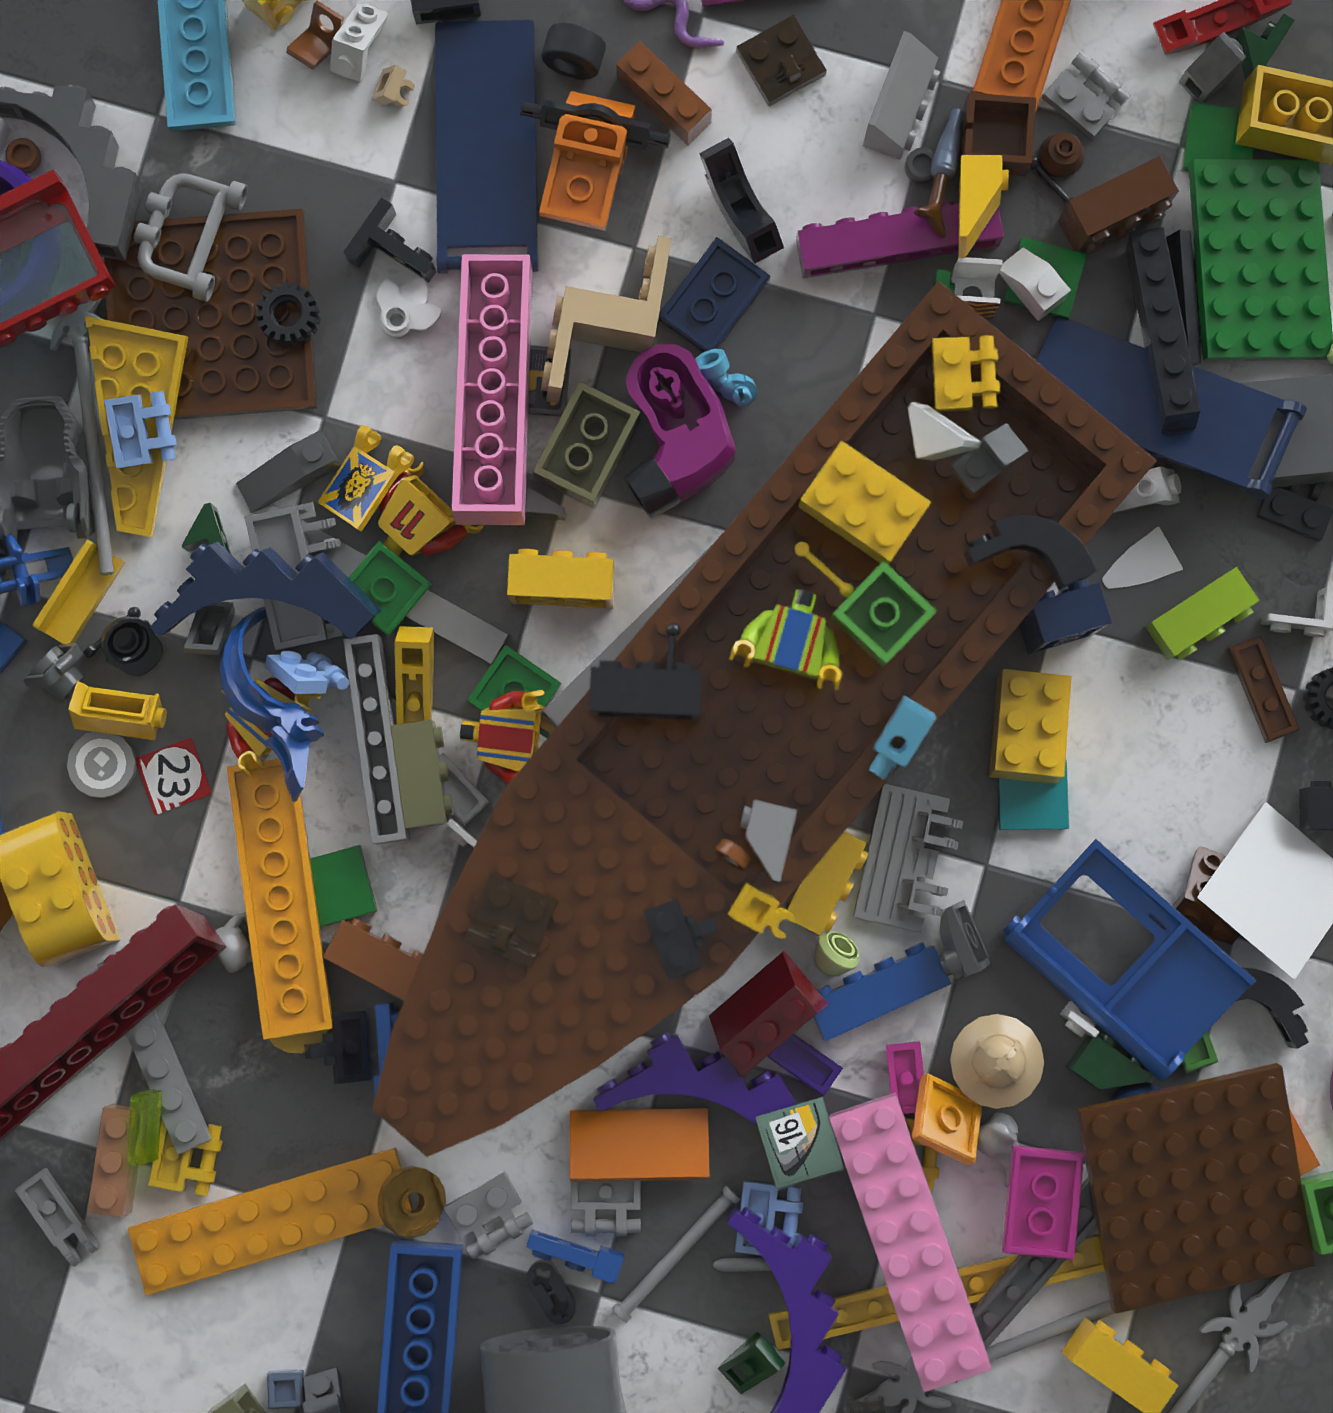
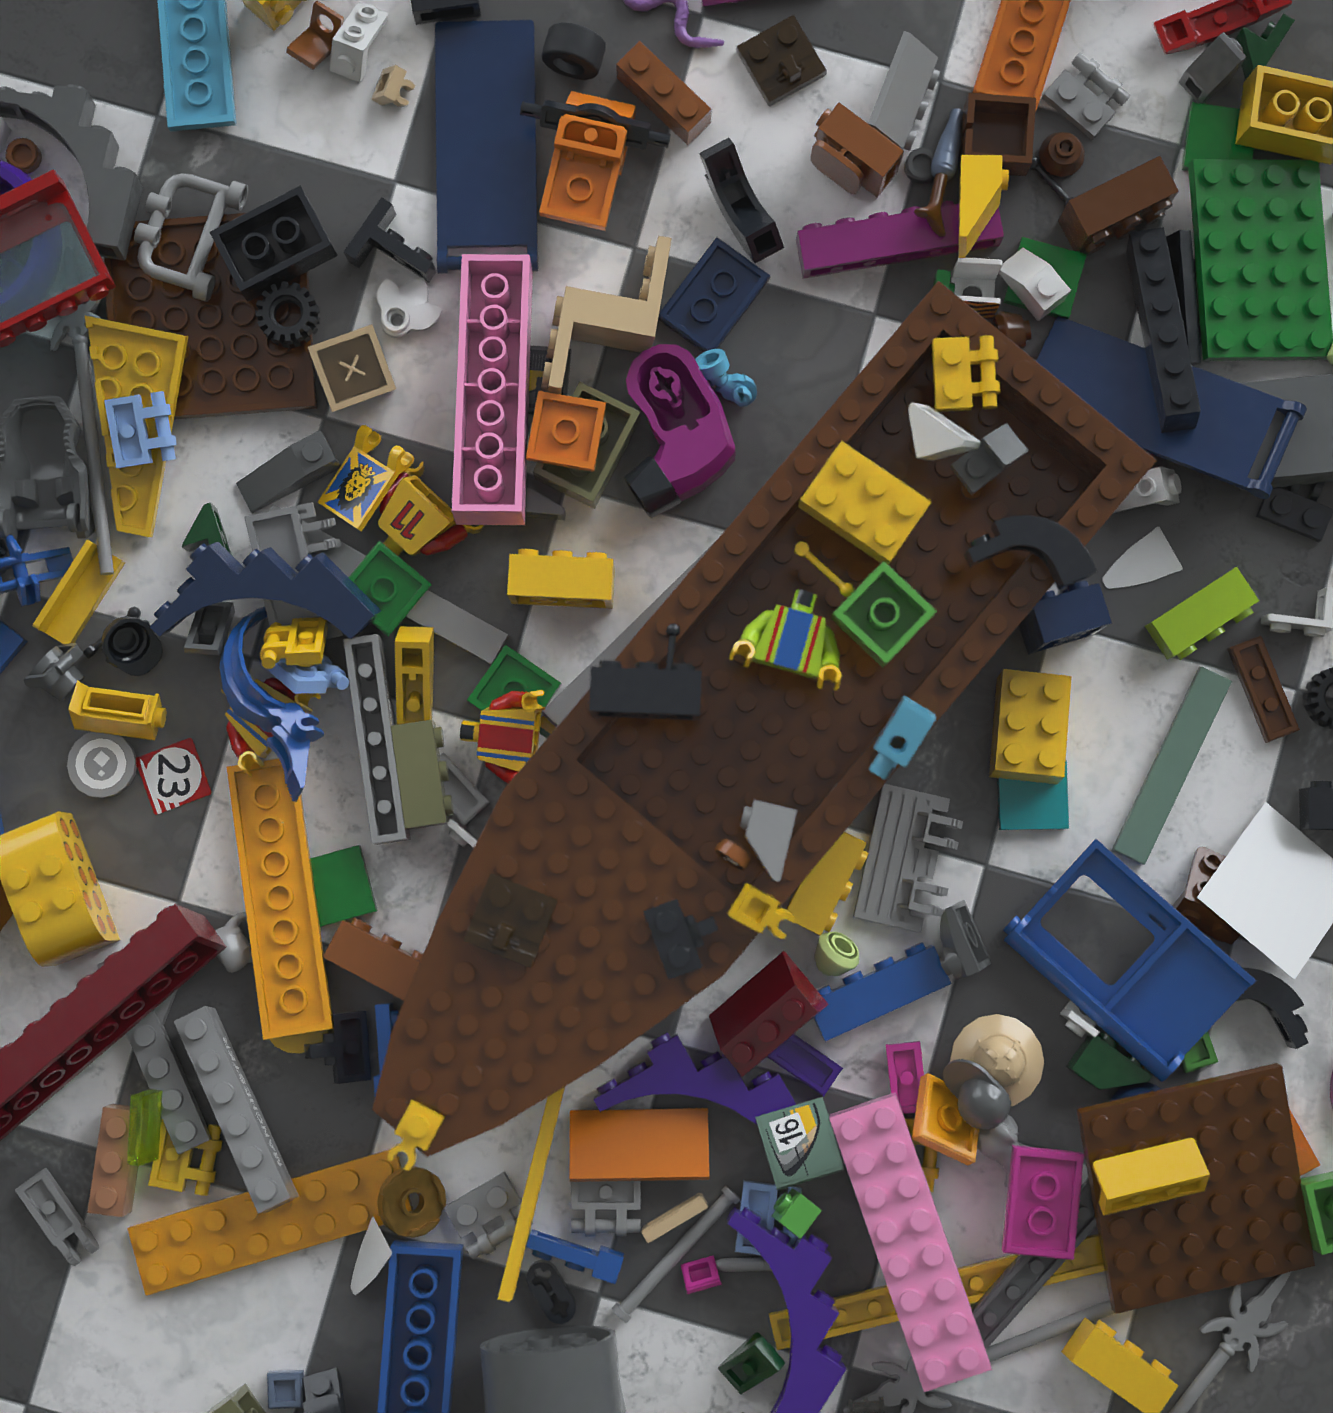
none -> light grey brick [174,1006,299,1214]
none -> black brick [209,185,338,302]
none -> yellow plate [260,617,328,669]
none -> tan brick [308,324,396,412]
none -> white sticker [350,1217,392,1295]
none -> yellow plate [387,1100,445,1171]
none -> yellow tile [498,1087,565,1302]
none -> orange plate [526,391,606,472]
none -> tan tile [642,1193,708,1243]
none -> dark pink slope [681,1255,722,1294]
none -> bright green plate [771,1188,822,1239]
none -> dark orange brick [810,102,904,198]
none -> dark grey cap [943,1059,1011,1130]
none -> reddish brown cone [993,311,1031,349]
none -> yellow panel [1093,1138,1209,1216]
none -> sand green tile [1112,666,1232,865]

